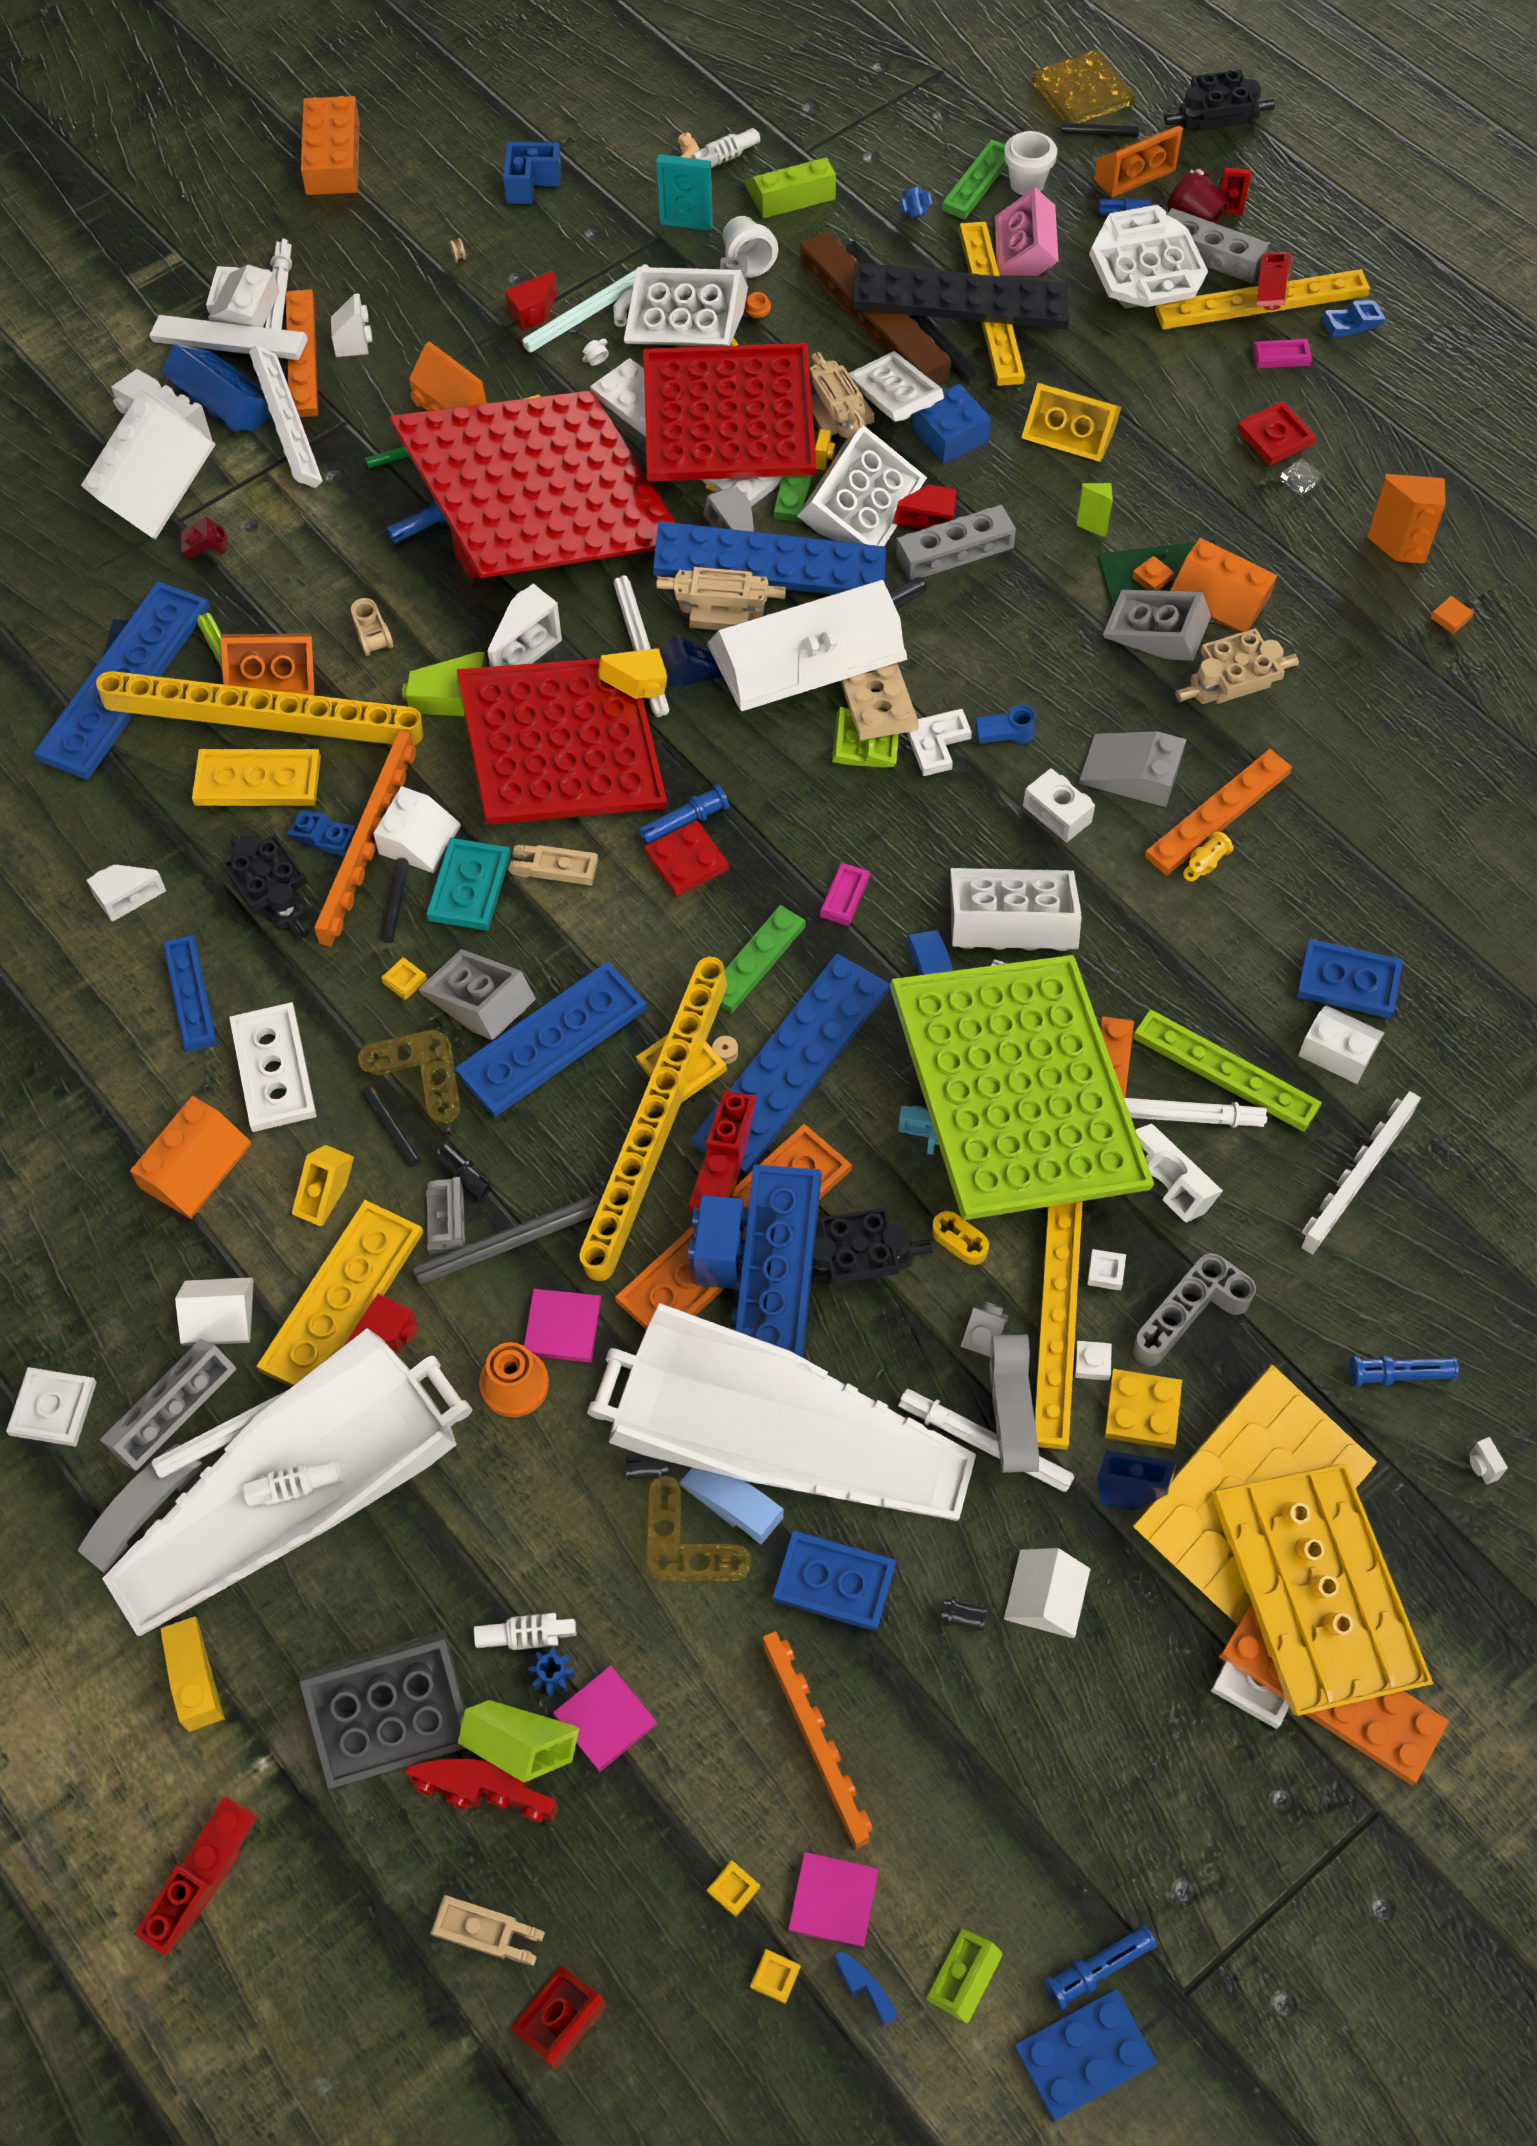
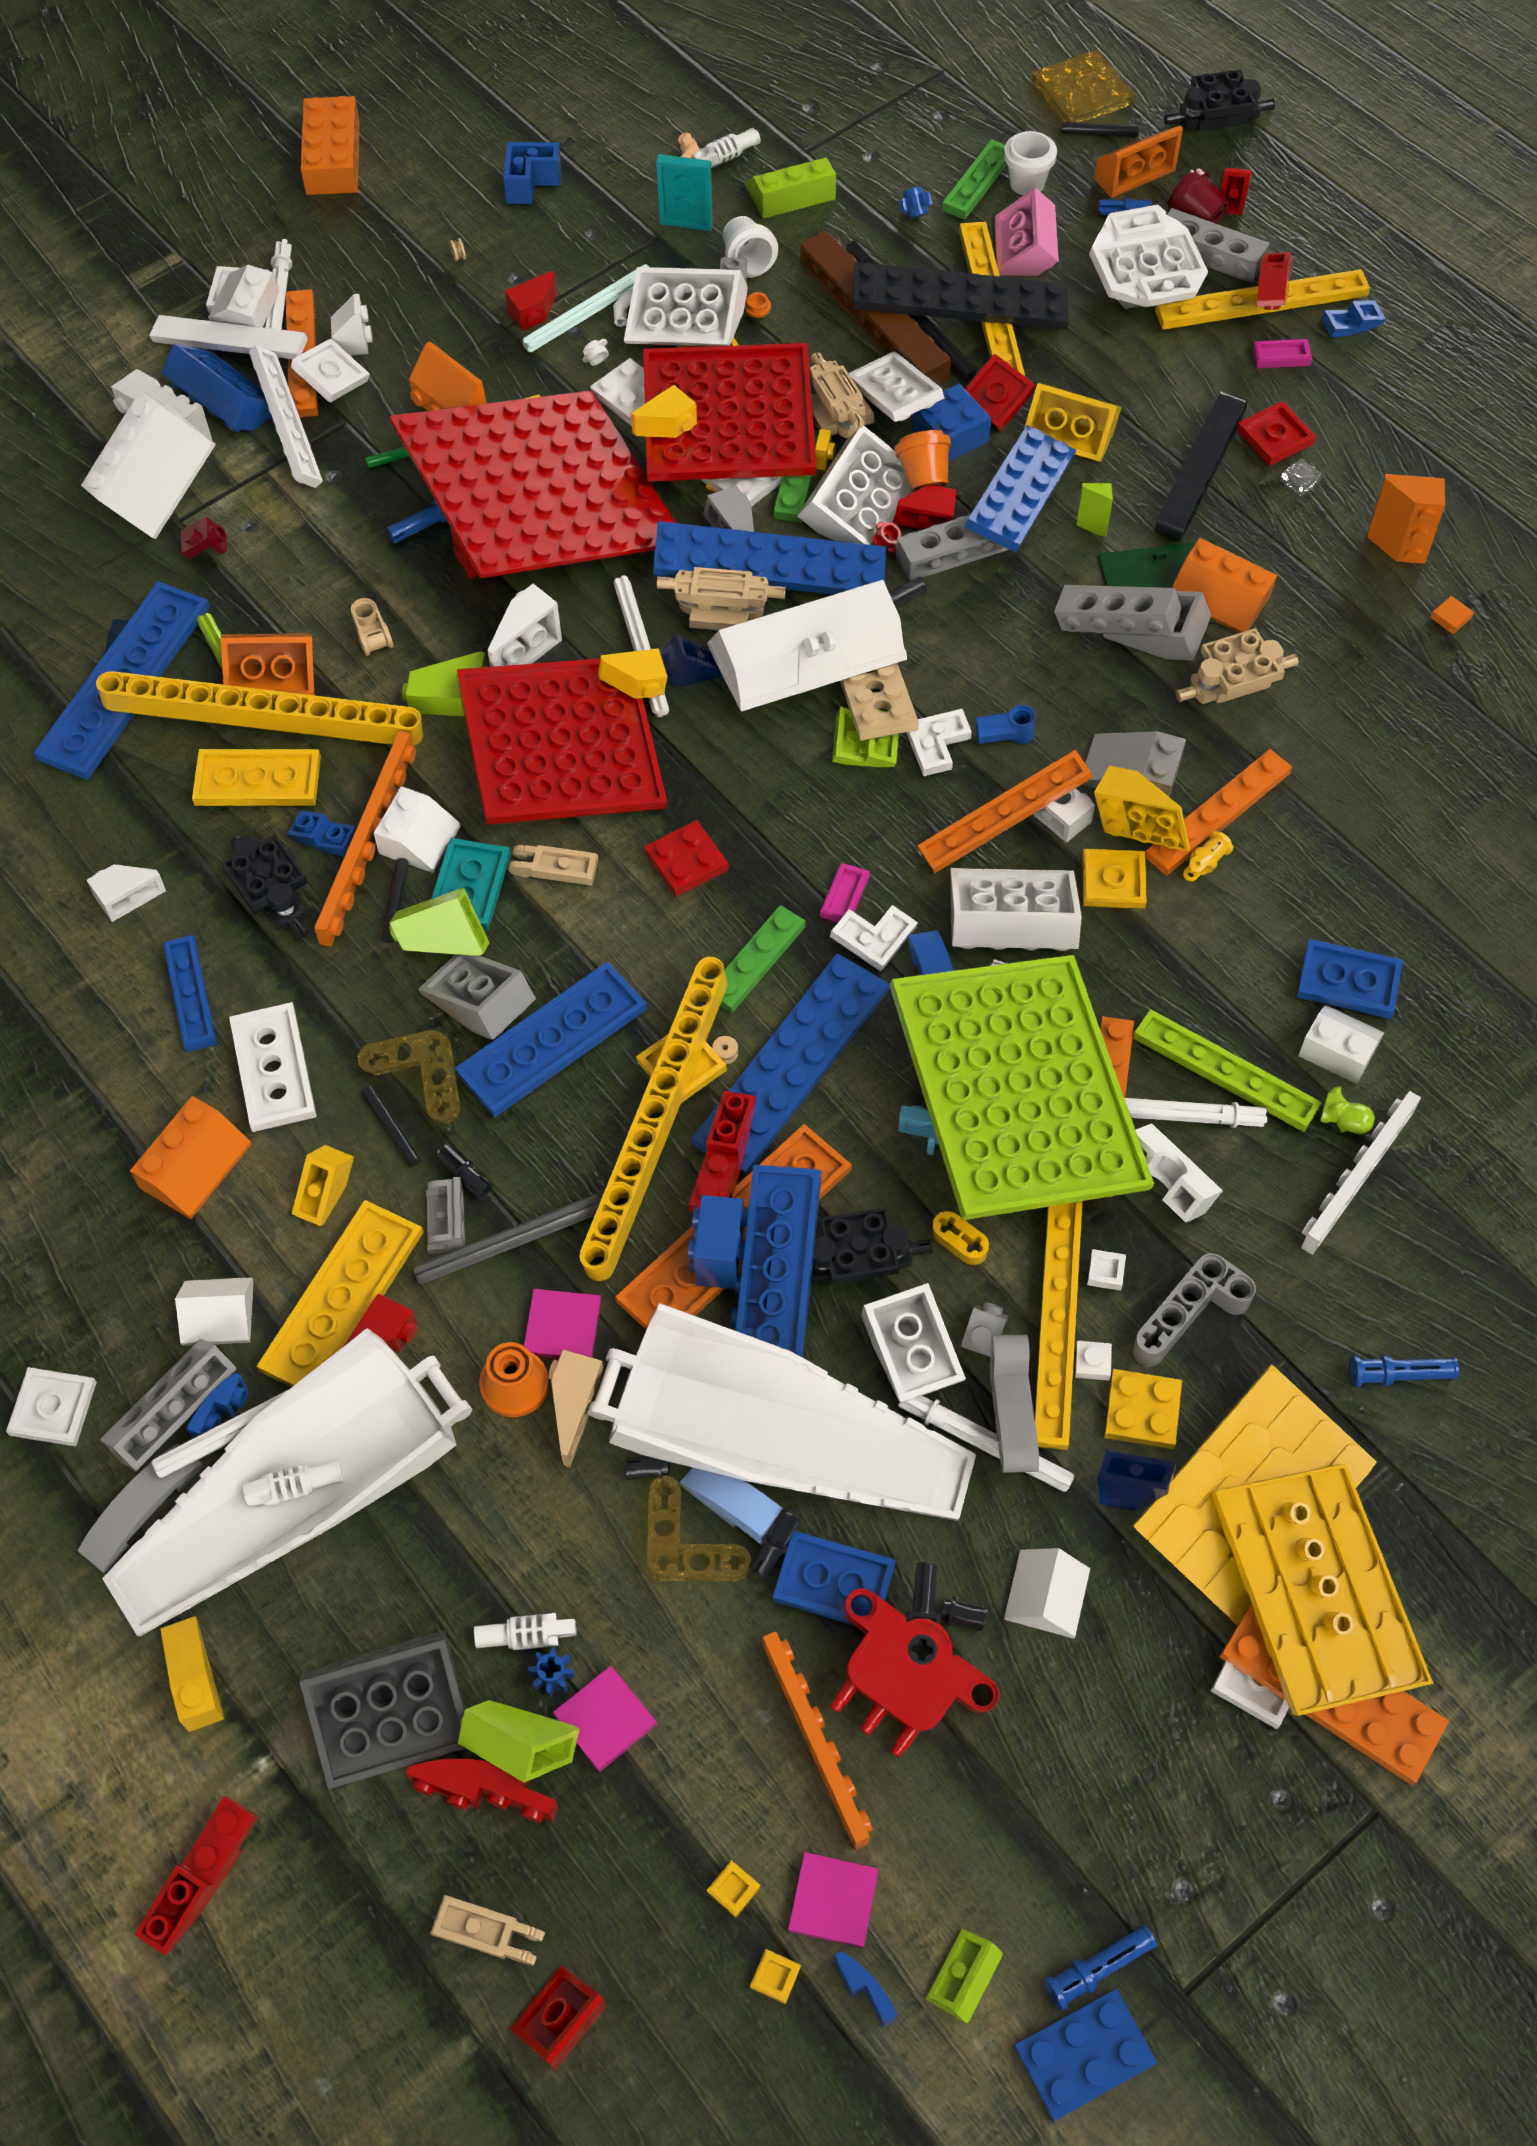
yellow tile [381,957,427,1000] -> none
blue pin [638,784,729,845] -> none
orange plate [1132,556,1174,591] -> none
white plate [1469,1437,1507,1485] -> none
none -> blue slope [187,1373,248,1439]
none -> white plate [291,339,370,403]
none -> lime slope [389,887,490,956]
none -> tan slope [548,1350,604,1467]
none -> yellow slope [631,385,697,438]
none -> black axle [749,1508,800,1579]
none -> white plate [830,905,918,972]
none -> red piece [830,1562,999,1758]
none -> white slope [861,1283,966,1403]
none -> red plate [872,521,901,553]
none -> orange piece [894,430,951,492]
none -> orange plate [917,749,1093,874]
none -> red plate [965,353,1036,432]
none -> plate [965,425,1076,553]
none -> light grey brick [1054,585,1181,635]
none -> yellow tile [1082,849,1147,909]
none -> yellow slope [1094,765,1190,851]
none -> black beam [1155,391,1248,540]
none -> lime animal [1320,1086,1375,1135]

